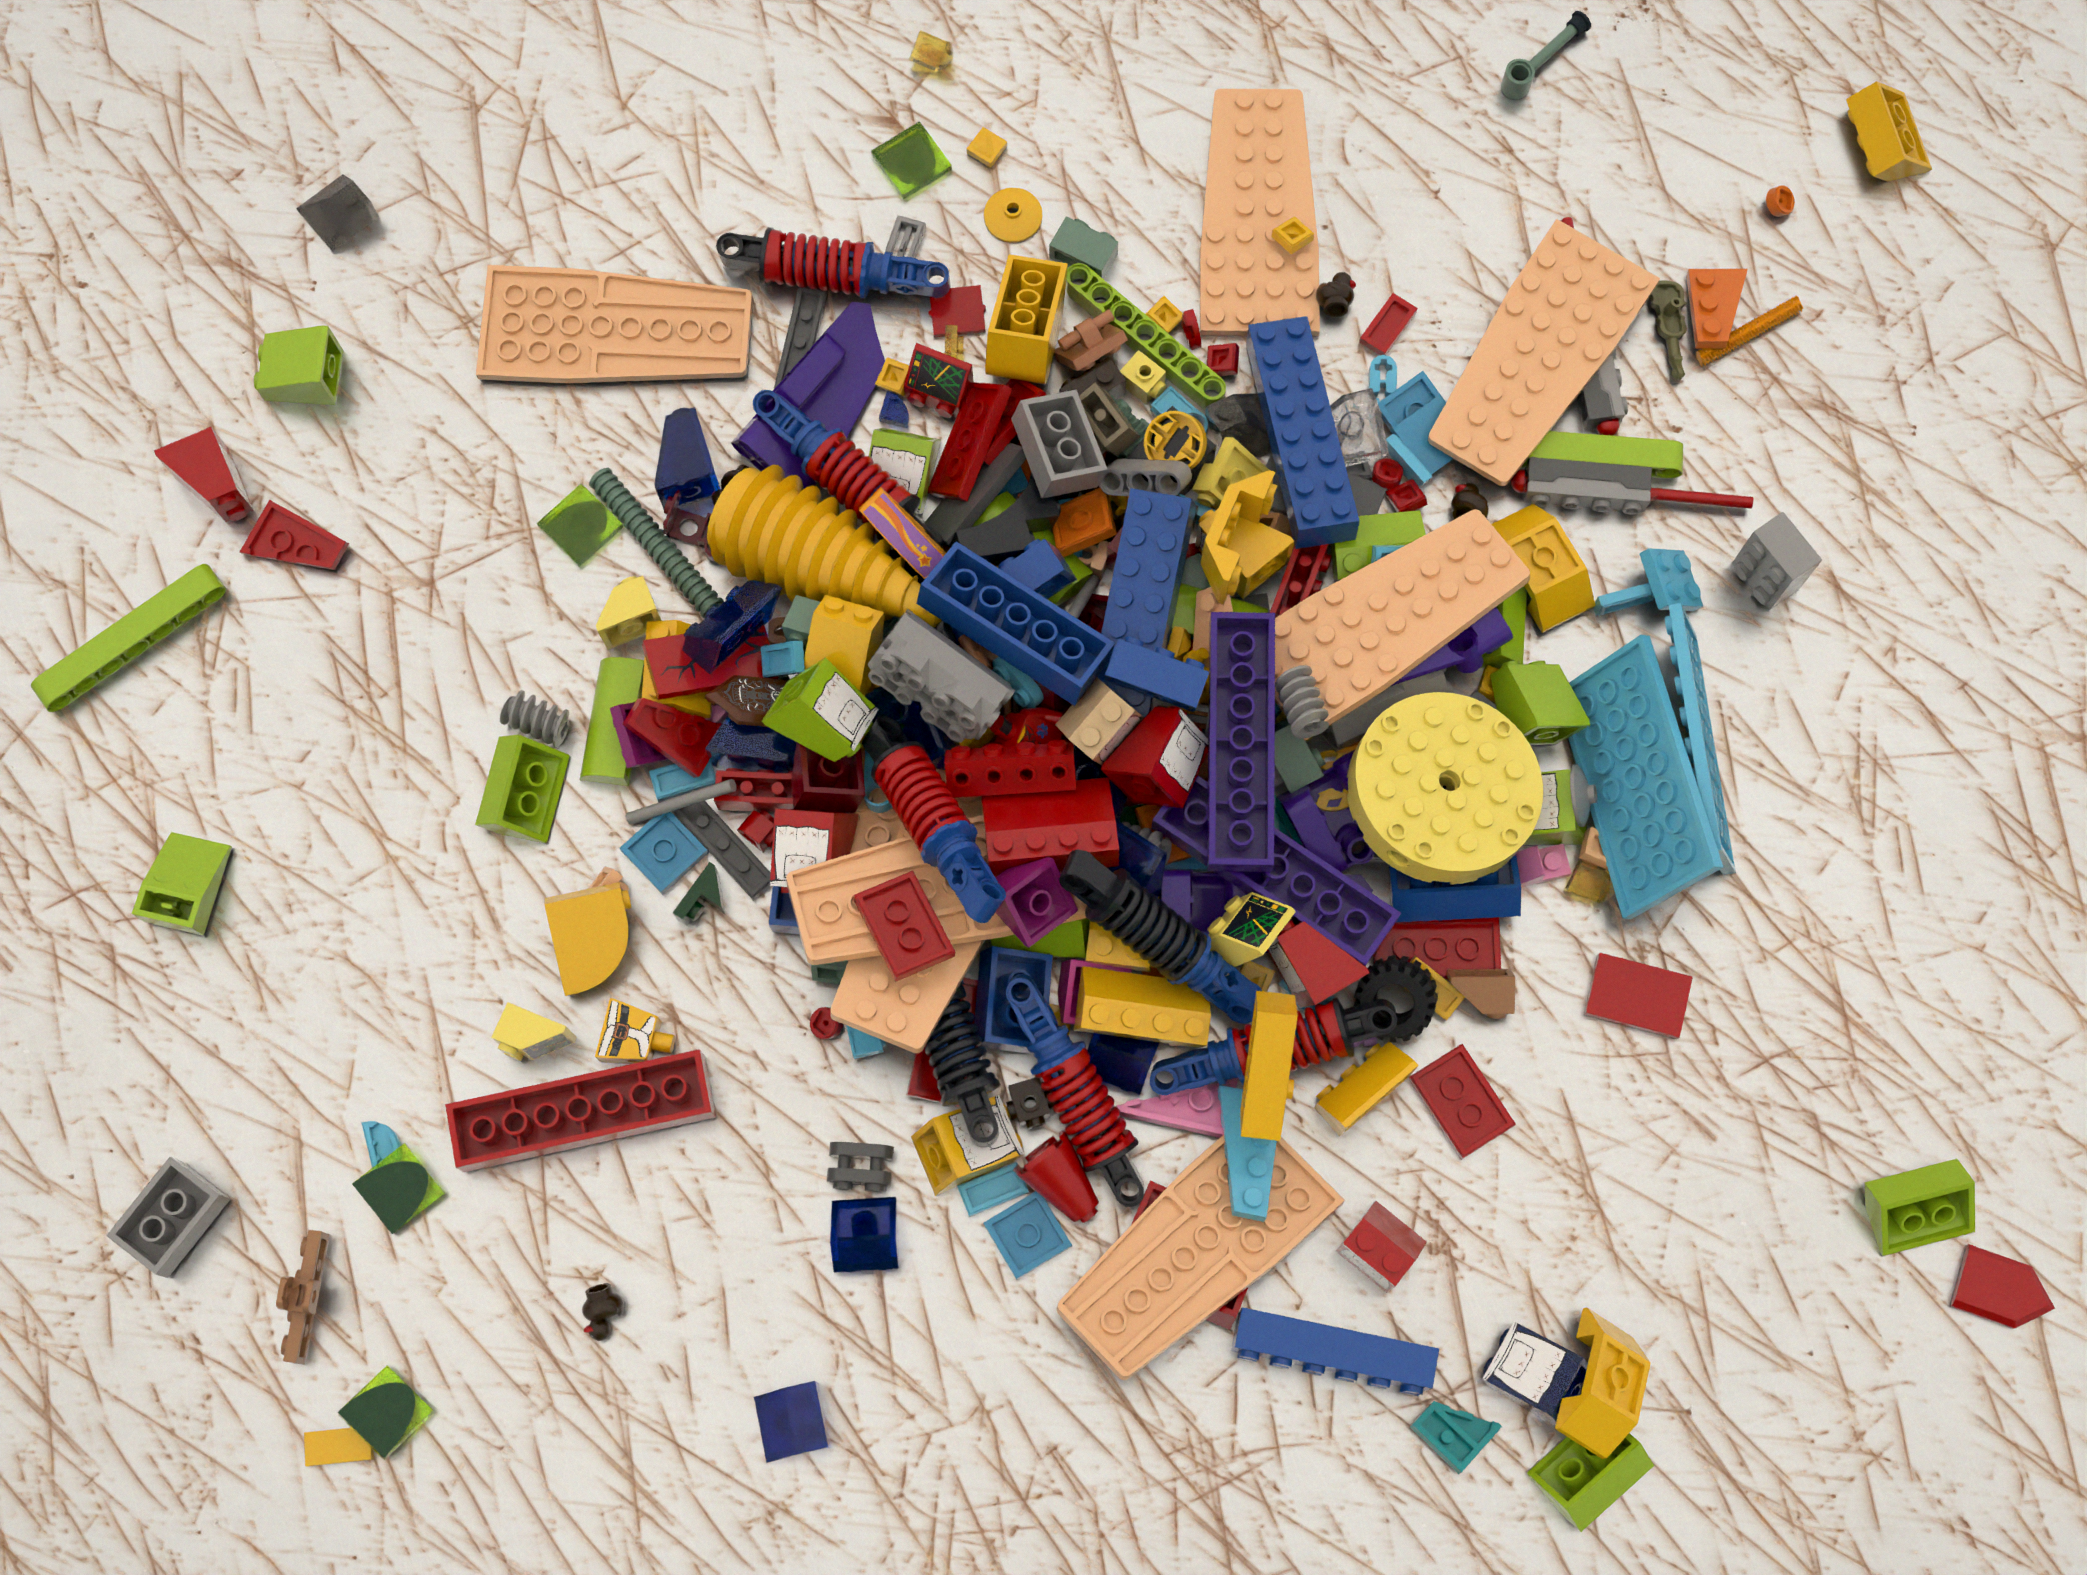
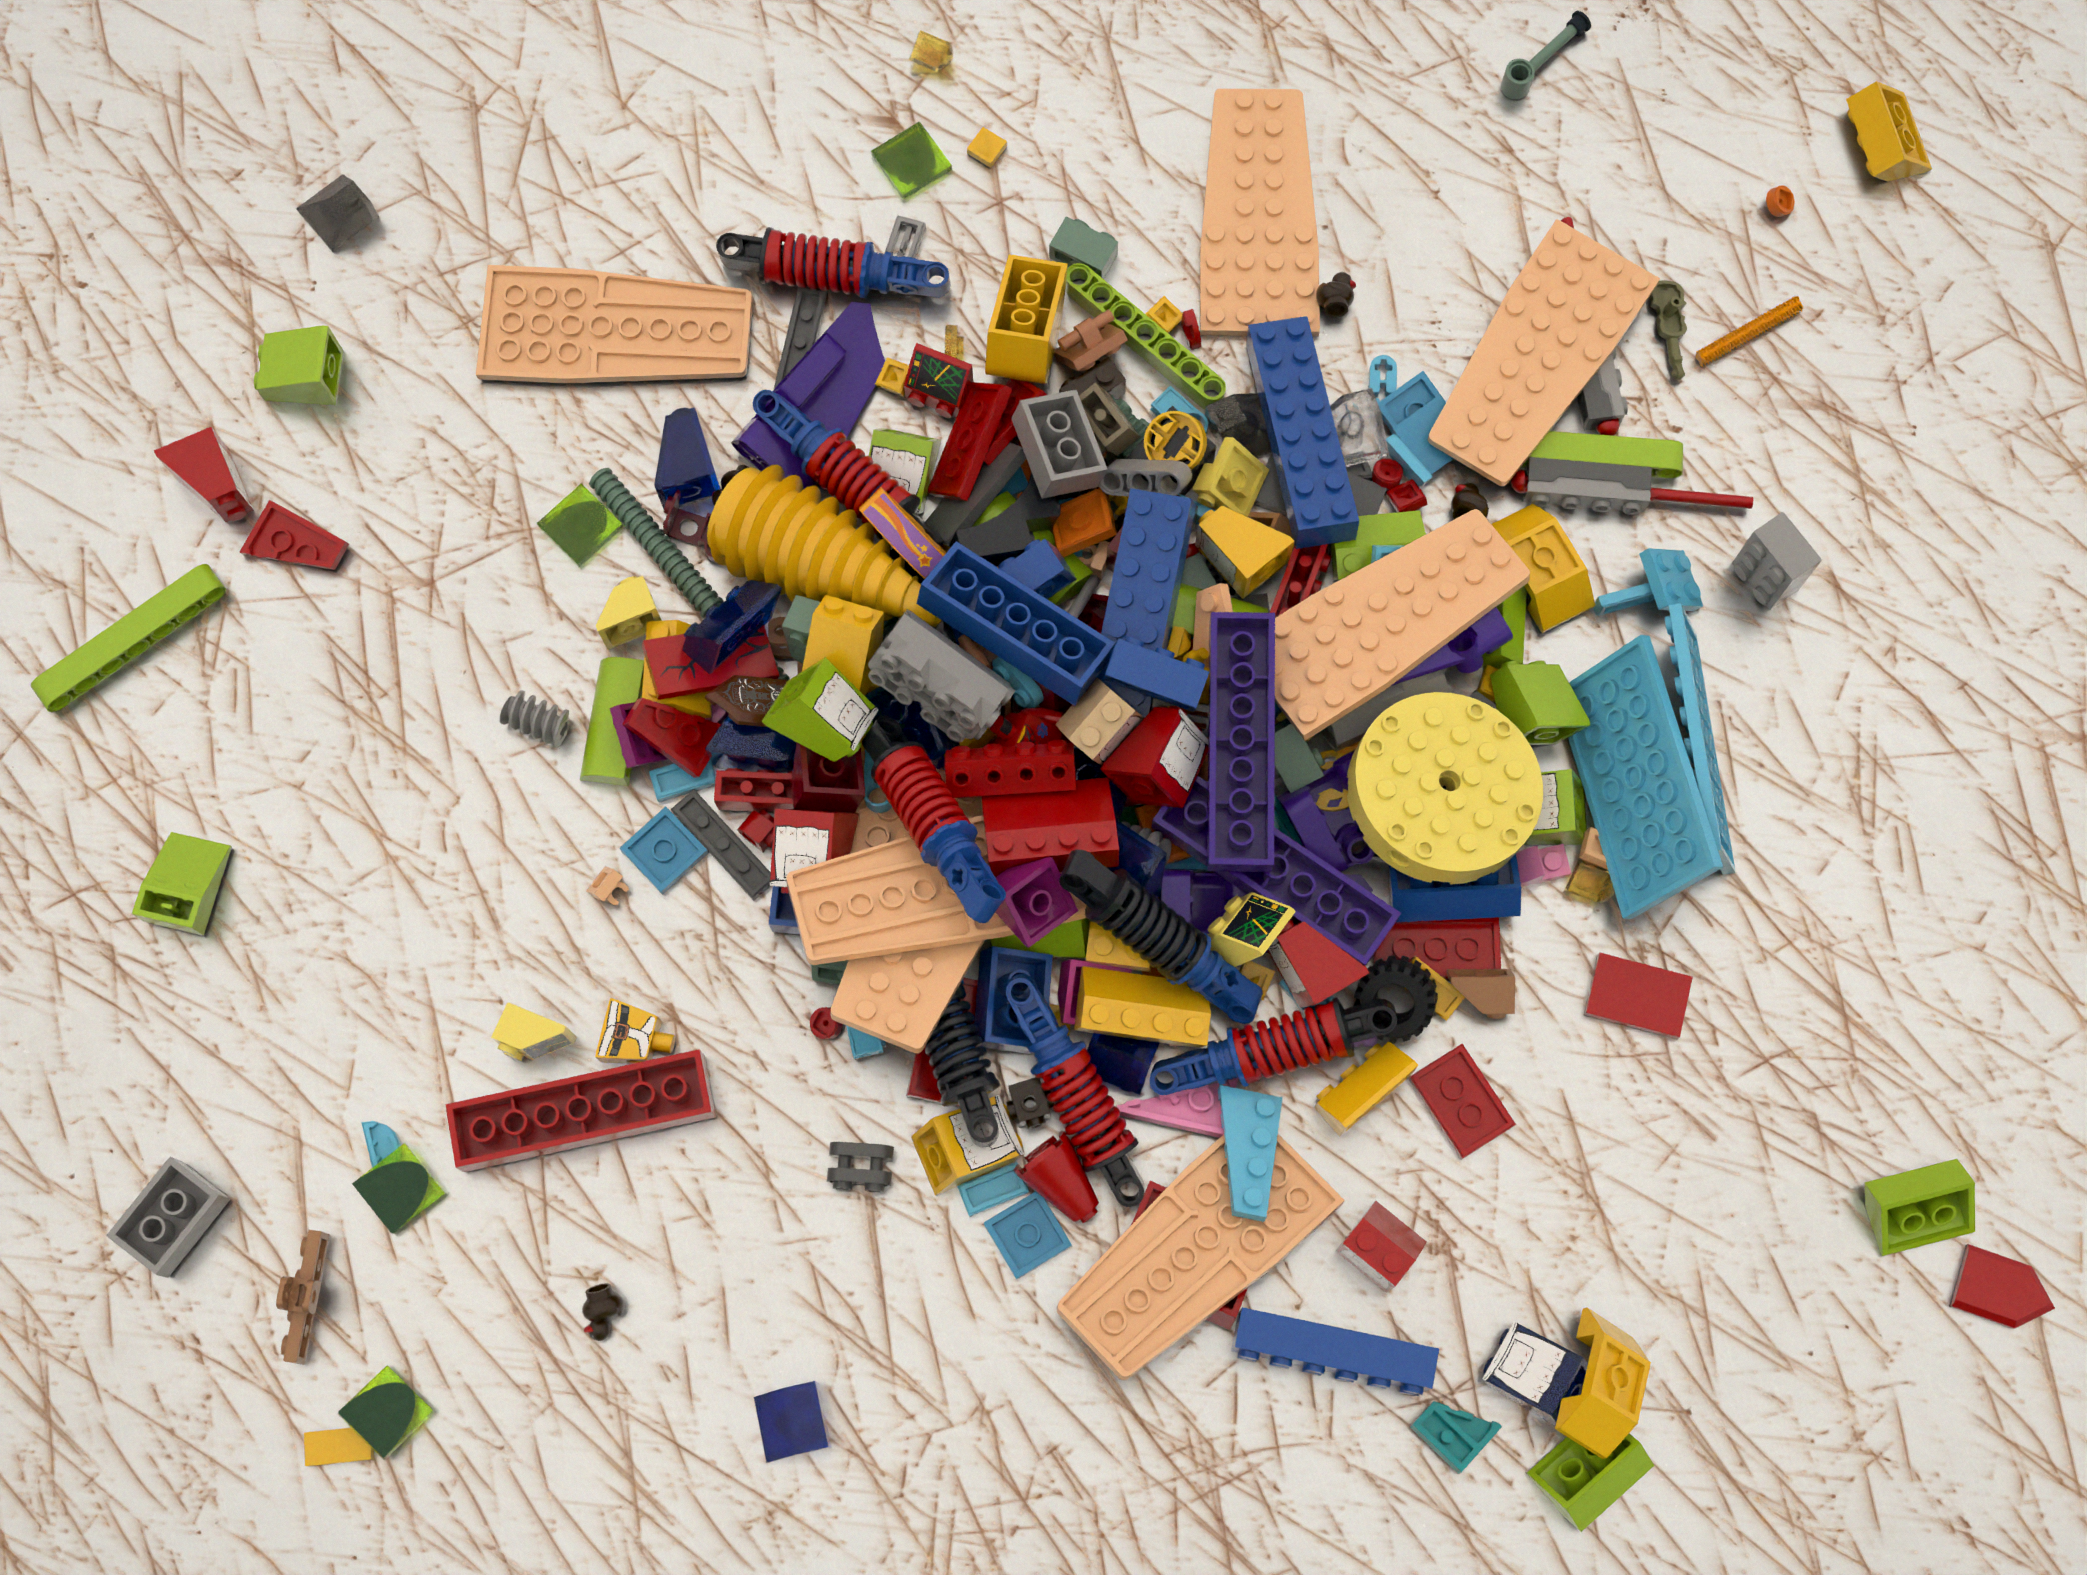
lime slope [475,735,570,843] -> none
yellow brick [544,882,632,996] -> none
light grey bar [626,779,736,825] -> none
dark green slope [673,862,725,926] -> none
medium azure tile [761,640,805,678] -> none
clear blue slope [830,1197,899,1273] -> none
red tile [853,871,956,982] -> none
clear blue tile [879,391,909,428] -> none
red piece [928,285,986,337] -> none
yellow dish [984,188,1042,243] -> none
light yellow brick [1120,350,1166,404] -> none
yellow slope [1200,470,1278,605] -> none
red tile [1207,343,1240,376] -> none
yellow brick [1240,990,1298,1141] -> none
yellow tile [1271,216,1314,254] -> none
light grey piece [1275,665,1329,739] -> none
red tile [1359,293,1418,355] -> none
light grey dish [1570,764,1598,827] -> none
orange wing [1686,269,1748,349] -> none

